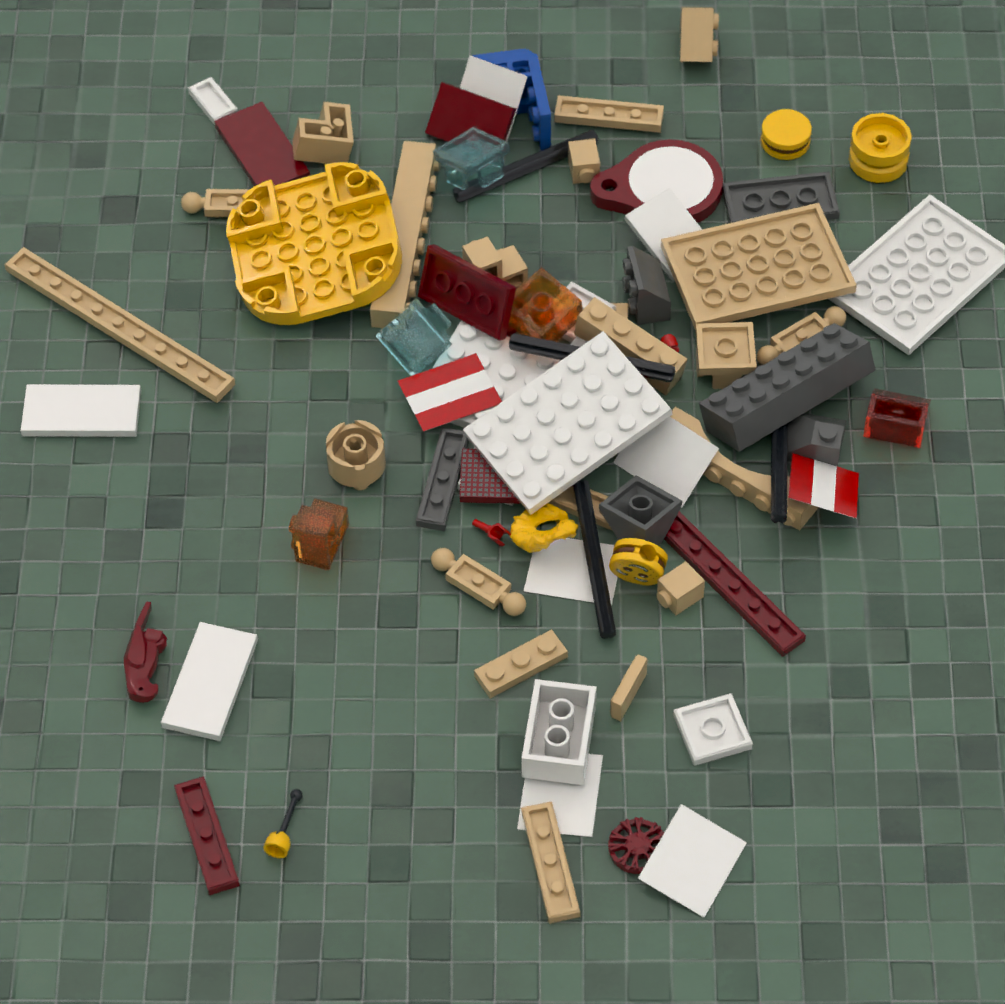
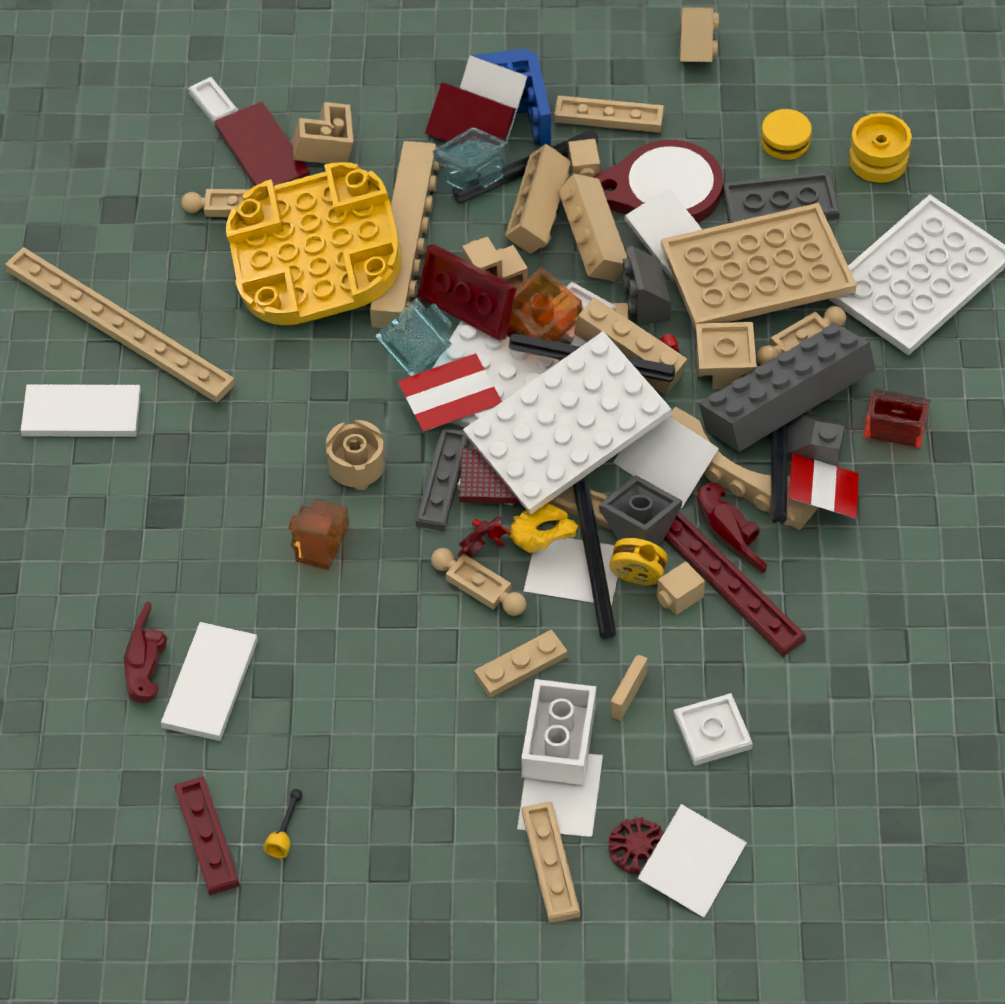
none -> dark red plate [457,517,502,558]
none -> tan brick [505,144,571,254]
none -> tan brick [558,173,627,282]
none -> dark red animal [697,483,767,573]

